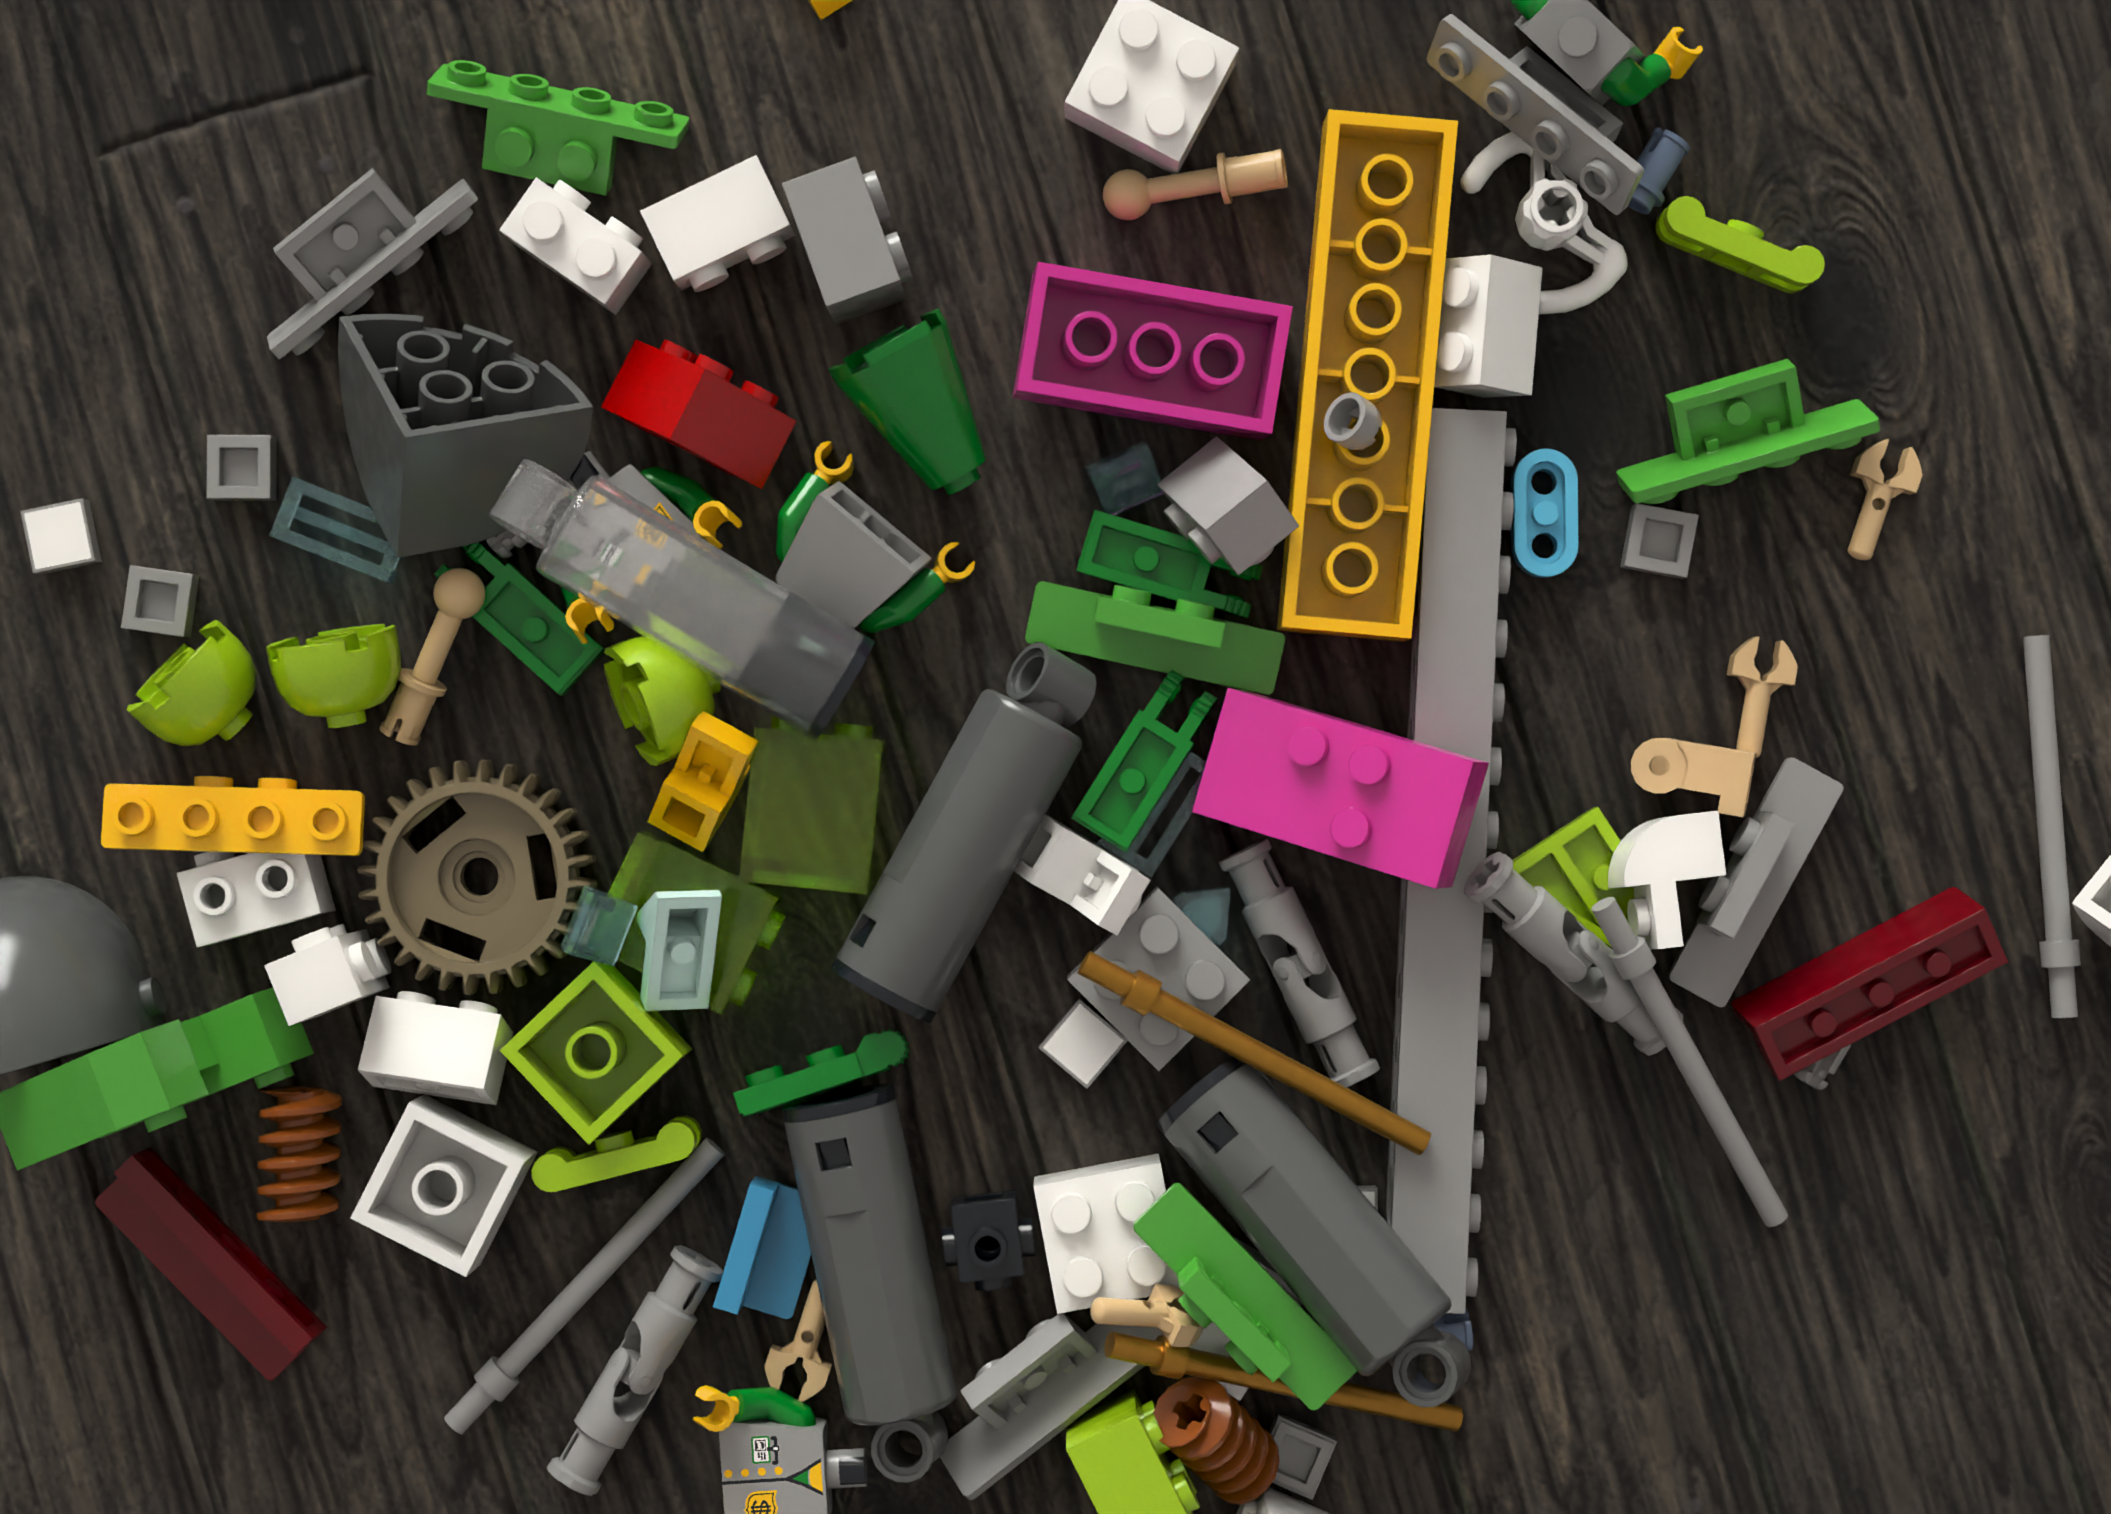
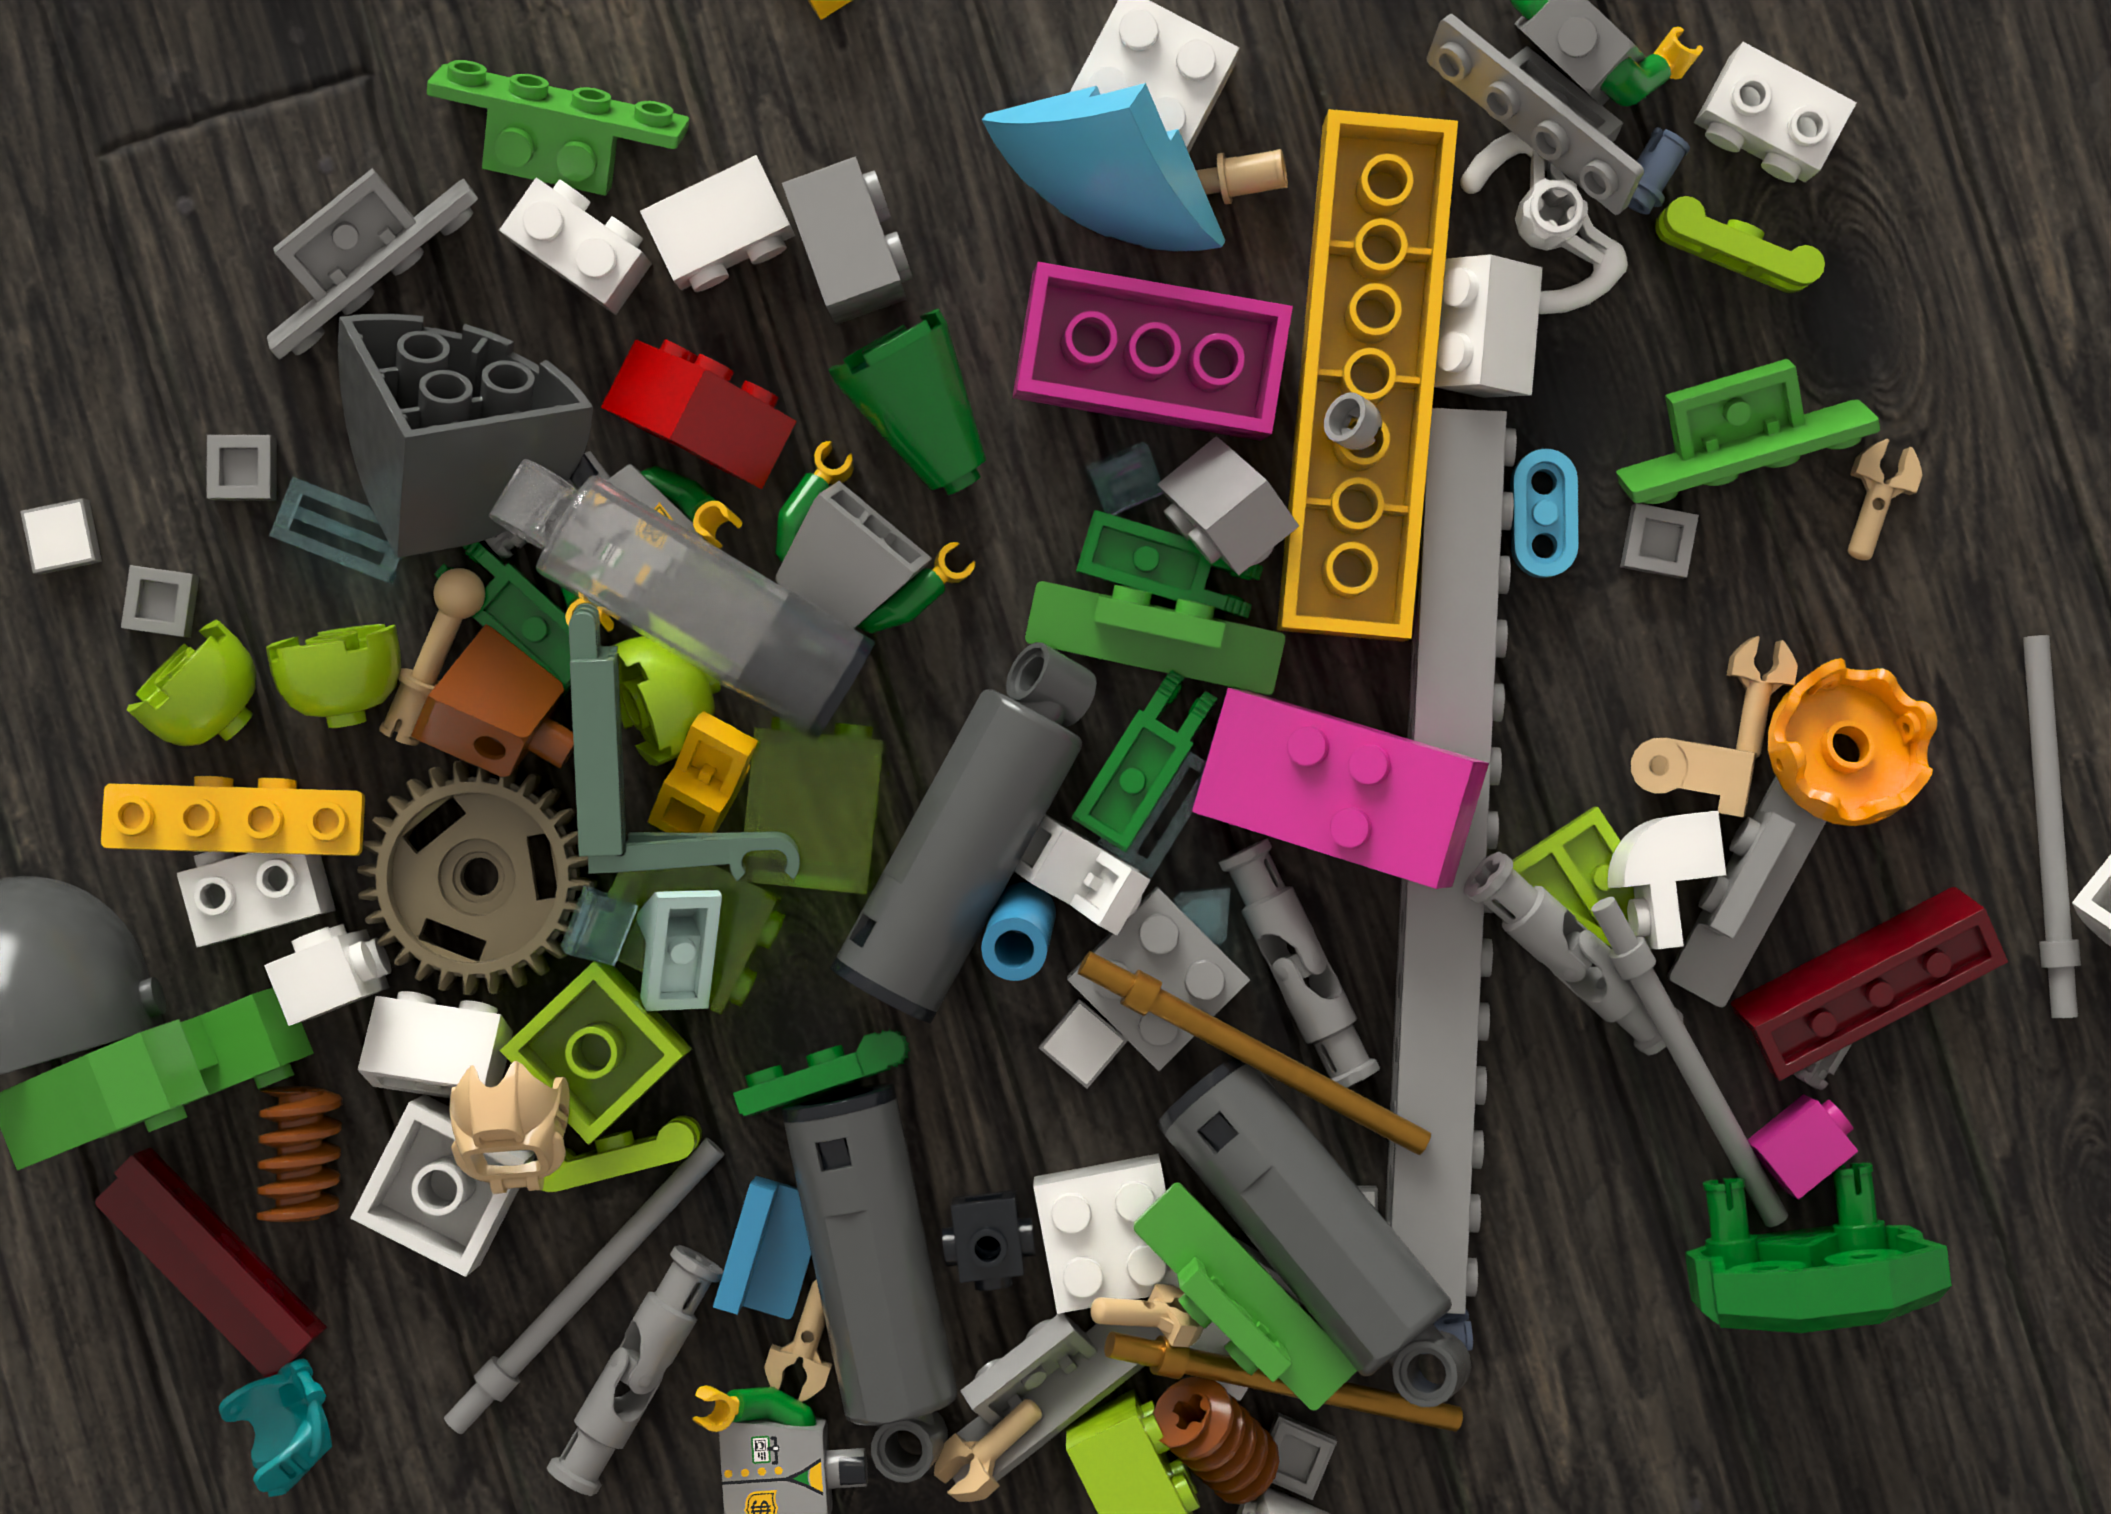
none -> teal helmet [219,1359,332,1497]
none -> dark orange torso [411,624,574,777]
none -> tan helmet [450,1061,570,1194]
none -> sand green hinge [569,603,800,882]
none -> tan bar [934,1399,1042,1502]
none -> dark azure brick [981,882,1056,981]
none -> medium azure brick [982,83,1225,251]
none -> green brick [1685,1163,1952,1333]
none -> white brick [1694,42,1857,183]
none -> dark pink brick [1747,1094,1858,1200]
none -> light orange plate [1768,658,1938,826]

